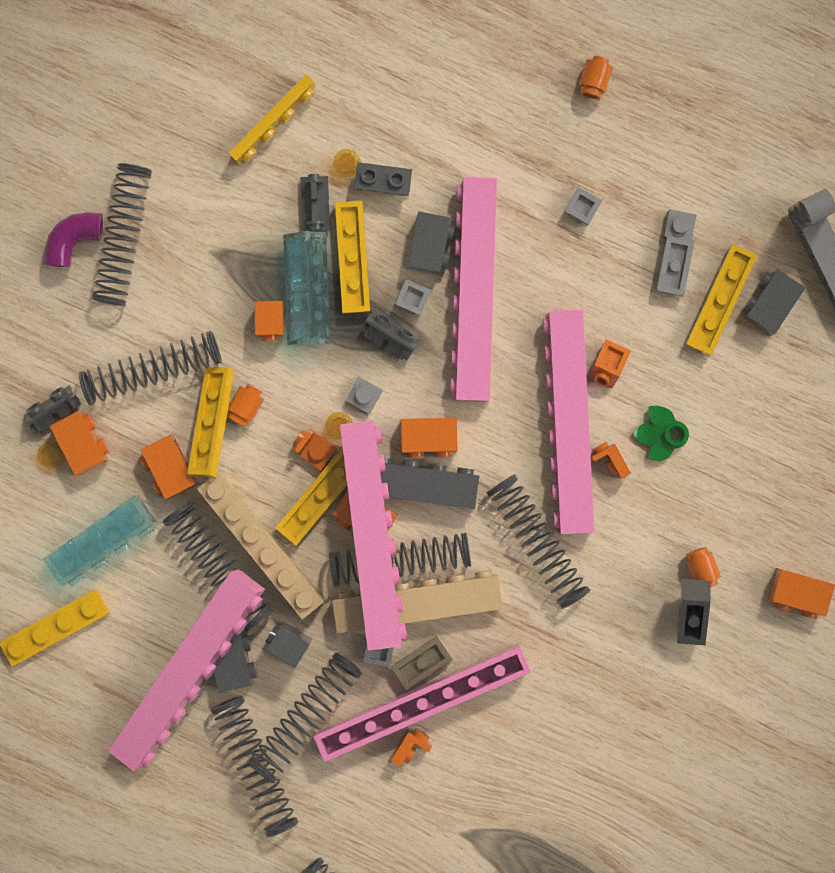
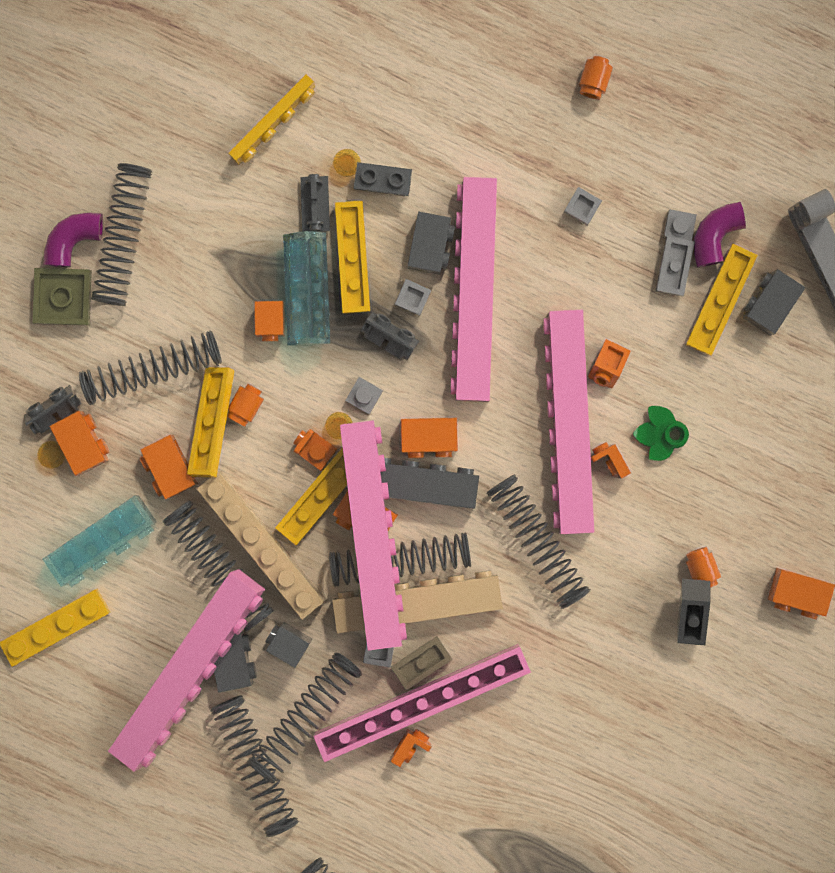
none -> olive plate [33,268,92,326]
none -> magenta cylinder [694,202,746,268]

